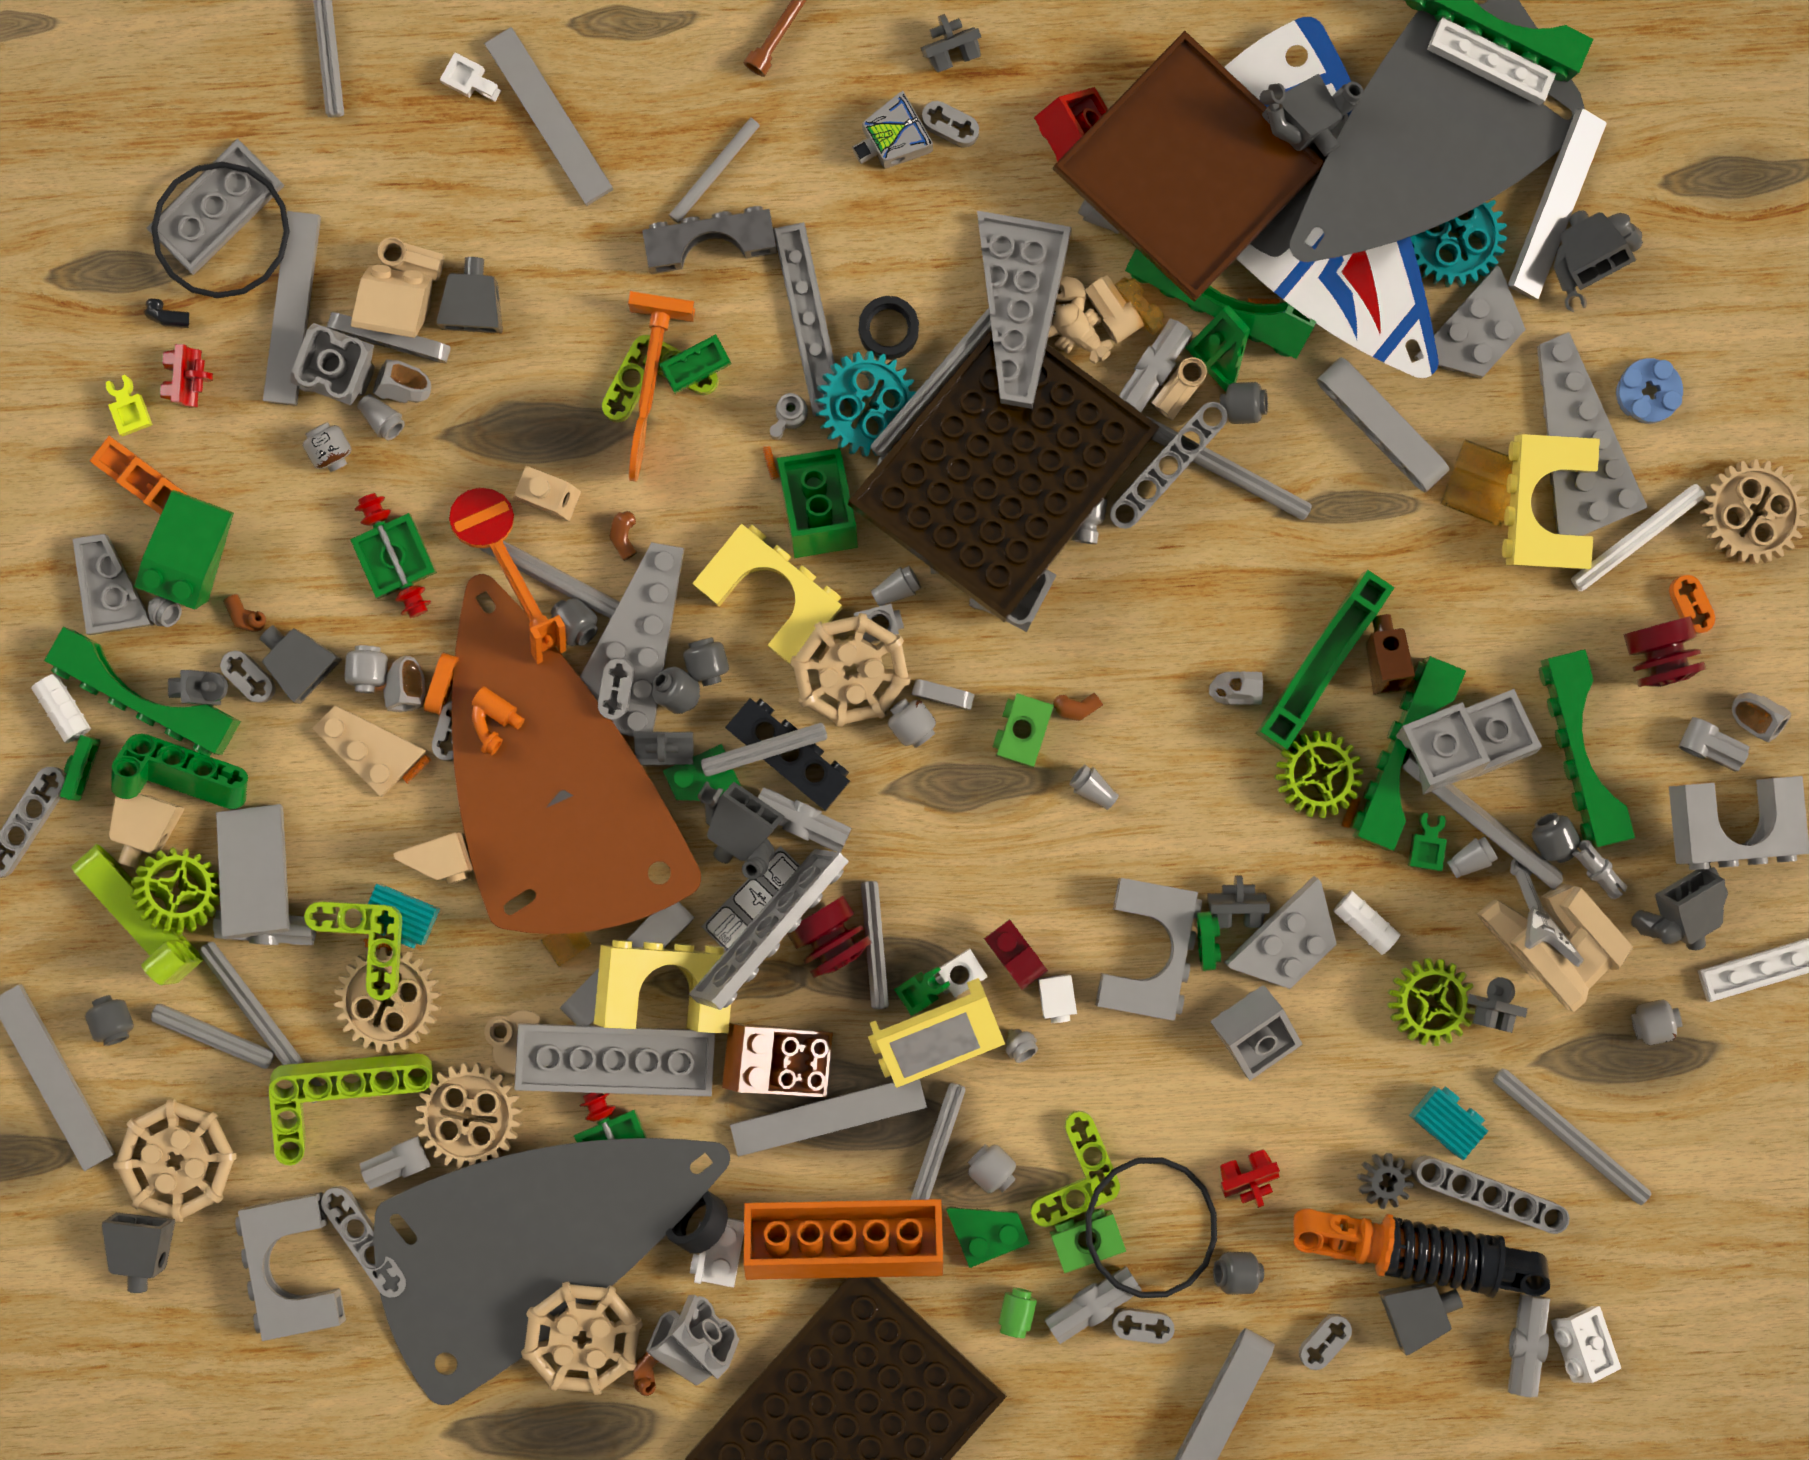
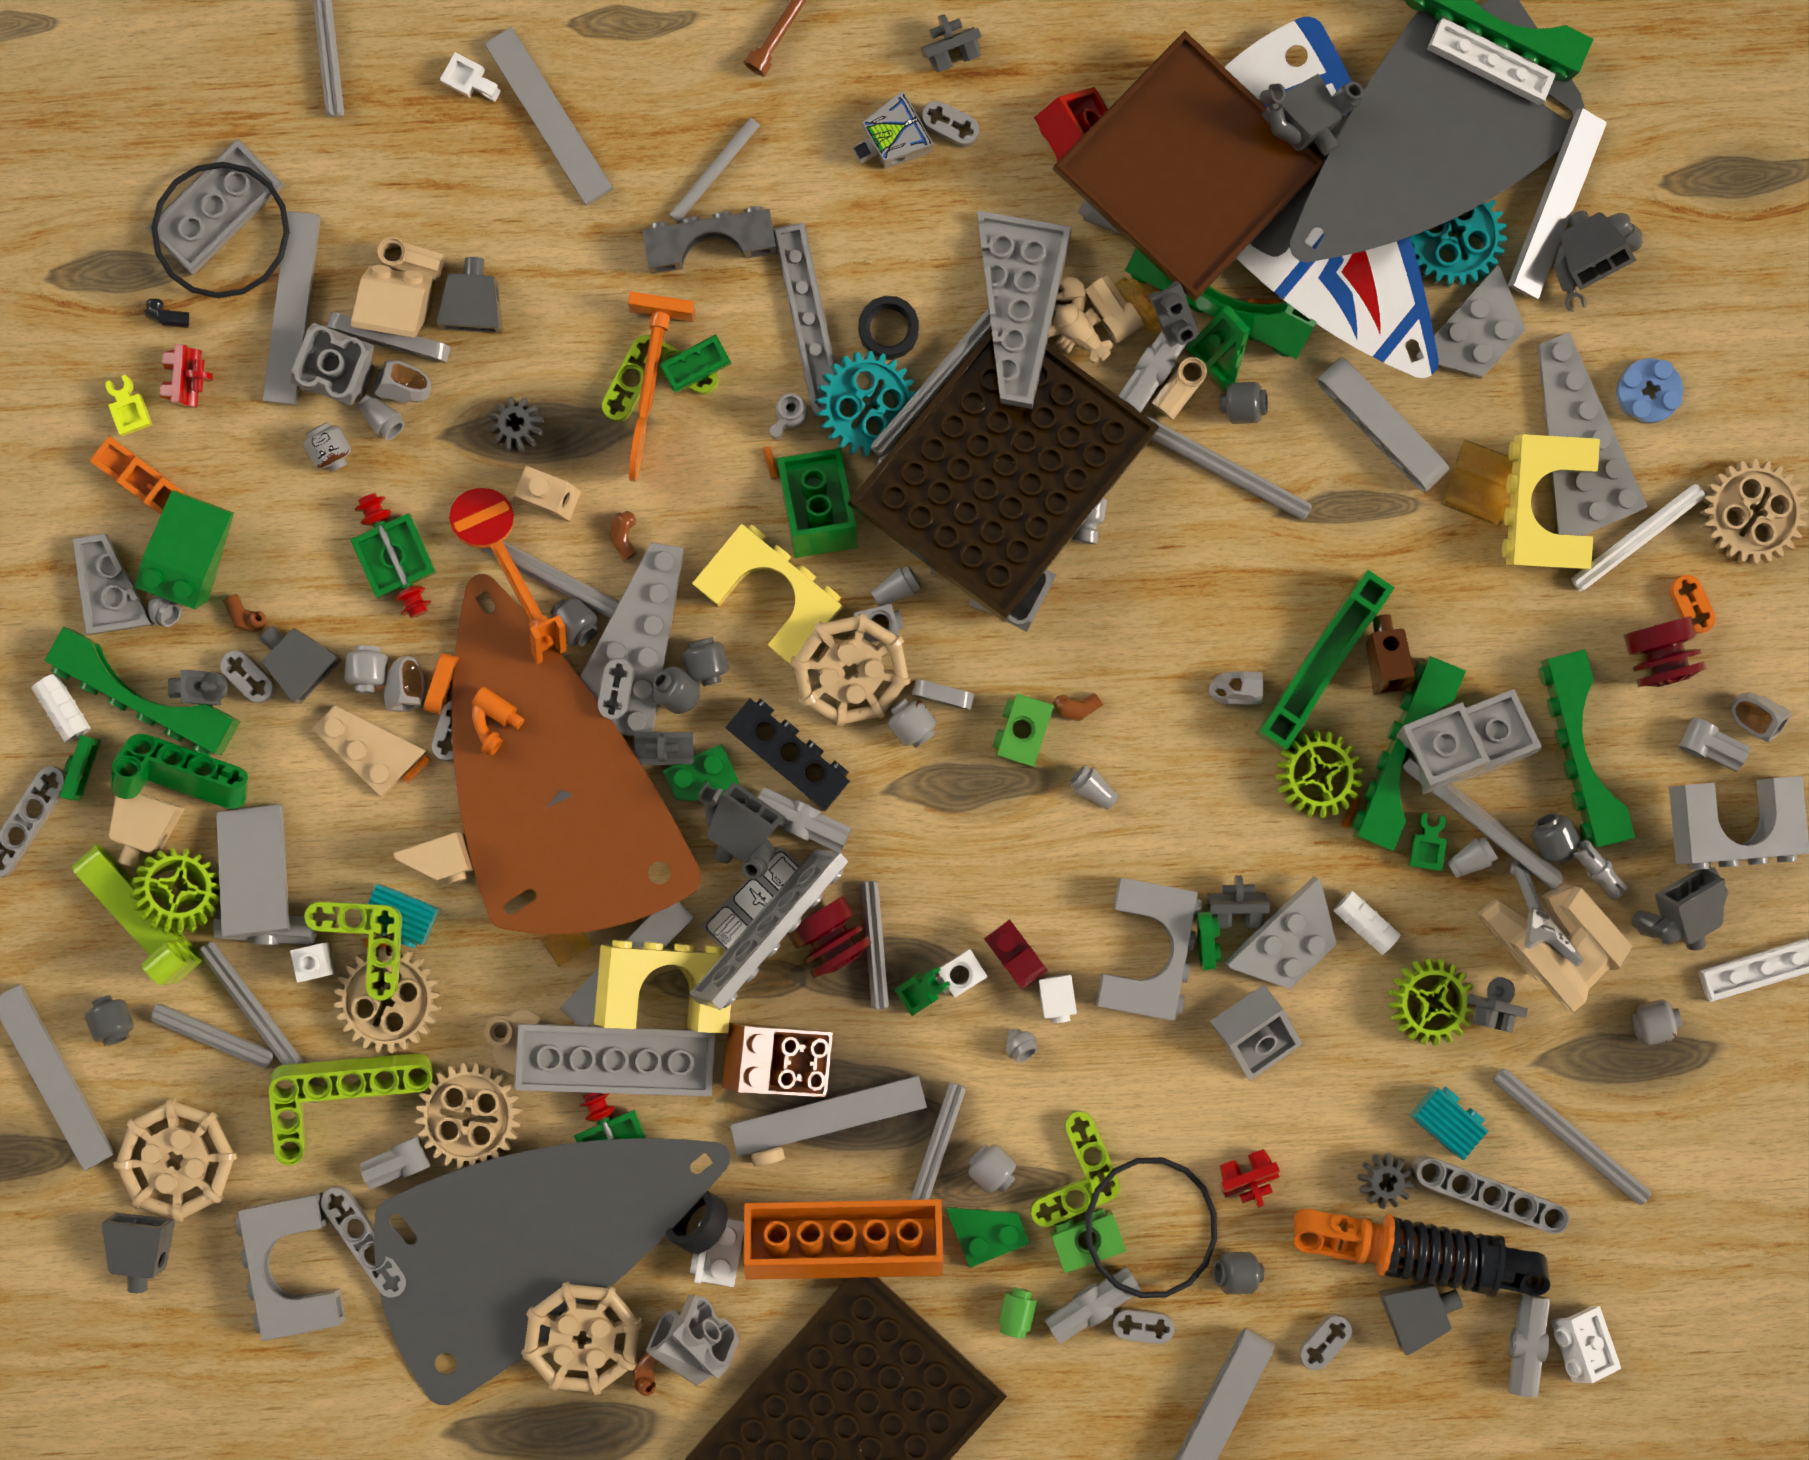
light grey axle [701,723,827,776] -> none
panel [868,978,1005,1088] -> none
light grey beam [1110,402,1227,529] -> none
none -> white brick [290,942,337,983]
none -> dark grey gear [489,397,544,452]
none -> tan tile [751,1146,785,1167]
none -> dark grey hips [1148,281,1199,347]

